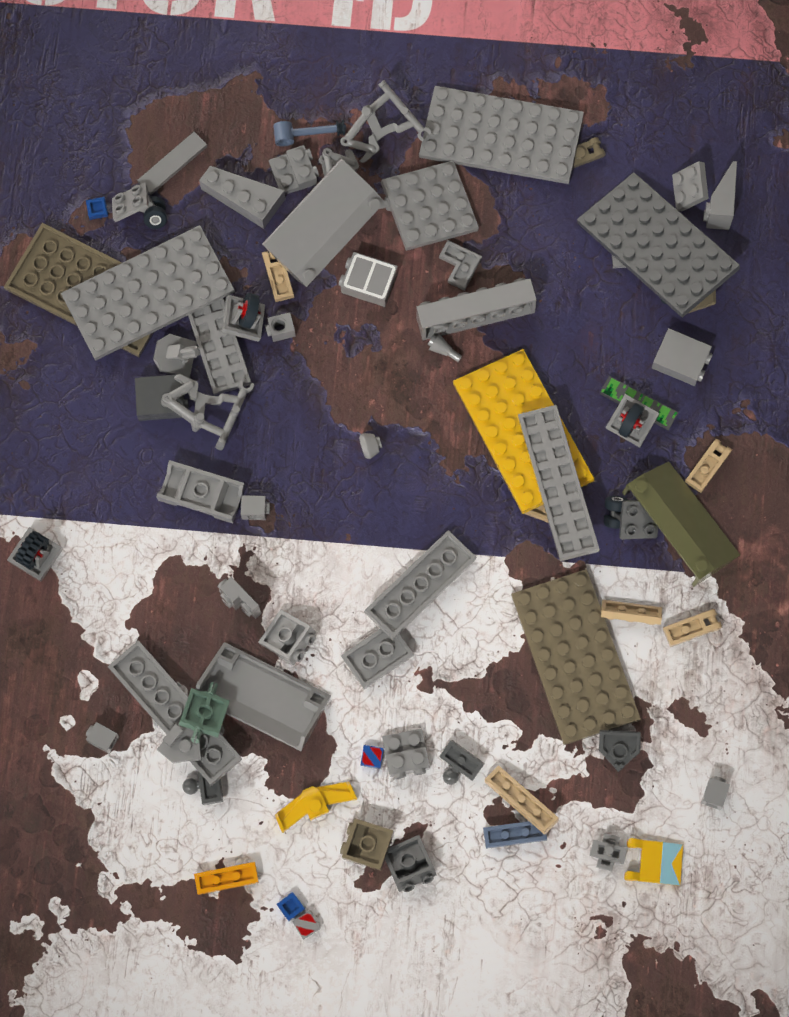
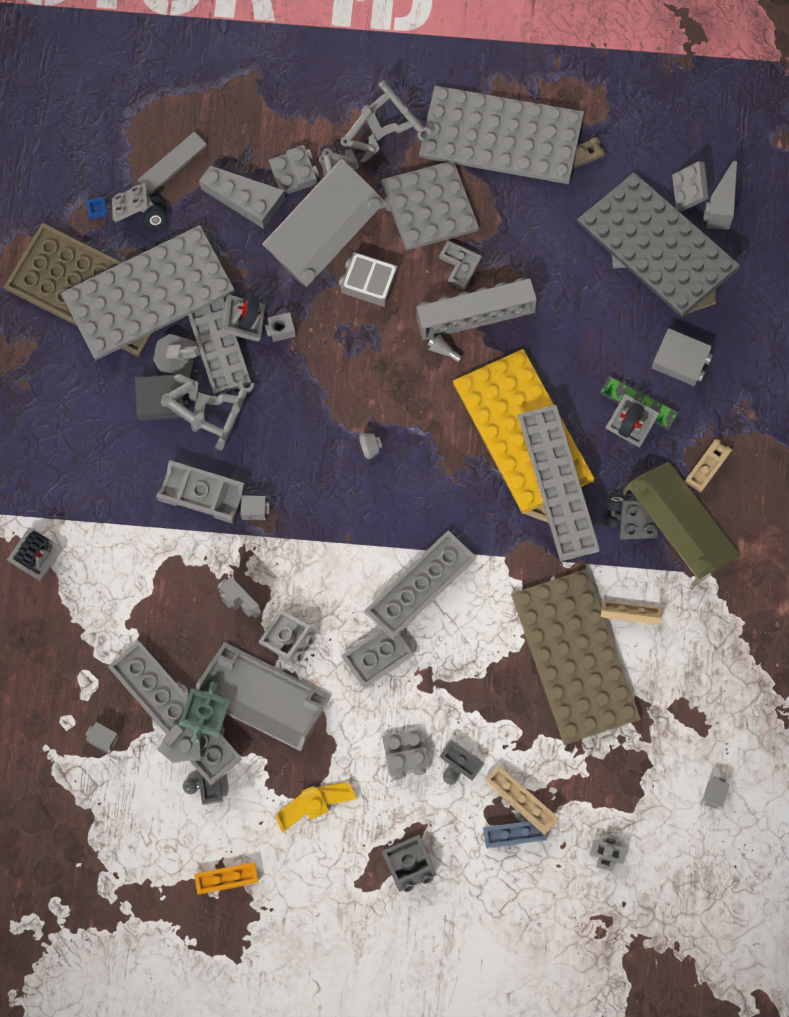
tan plate [262,251,294,302] -> none
sand blue piece [273,120,346,146] -> none
blue tile [276,892,305,921] -> none
light grey tile [292,911,321,940] -> none
dark tan plate [340,818,394,871] -> none
blue tile [360,745,384,769] -> none
dark grey plate [599,730,641,772] -> none
yellow flag [624,838,683,886] -> none
tan plate [663,609,723,647] -> none

